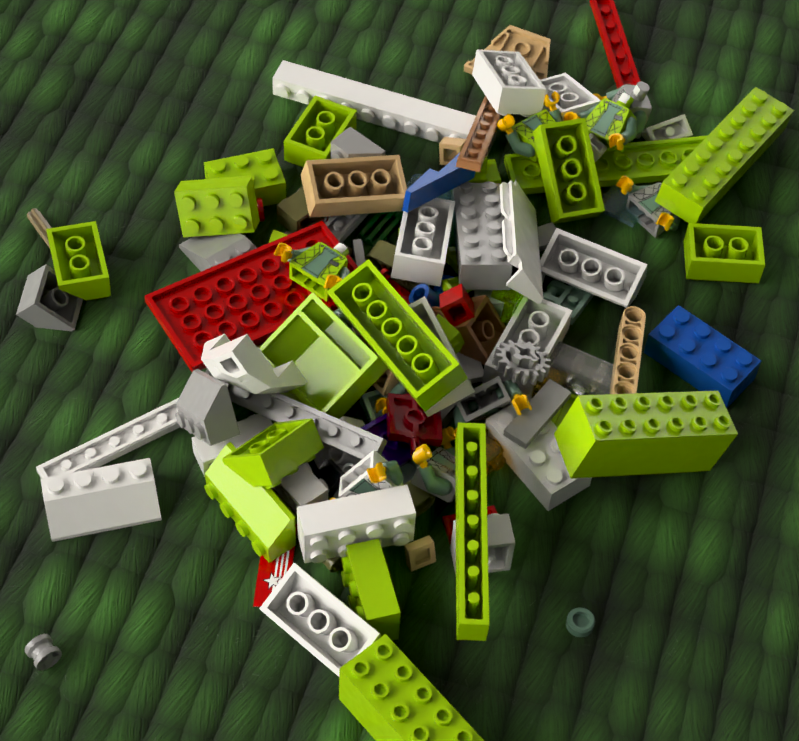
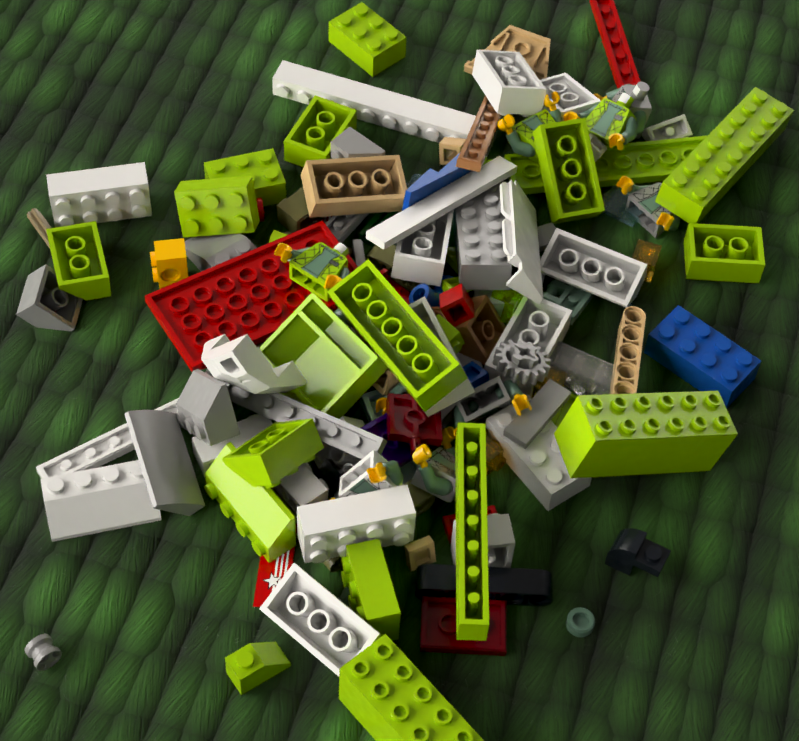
none -> white brick [46,162,152,227]
none -> light grey slope [124,410,205,516]
none -> yellow brick [150,238,188,289]
none -> lime slope [225,642,291,695]
none -> lime brick [329,2,407,77]
none -> white tile [366,156,517,250]
none -> black beam [415,564,553,606]
none -> dark red tile [420,596,506,656]
none -> blue plate [463,361,490,388]
none -> black brick [604,528,671,577]
none -> clear yellow brick [632,239,662,282]

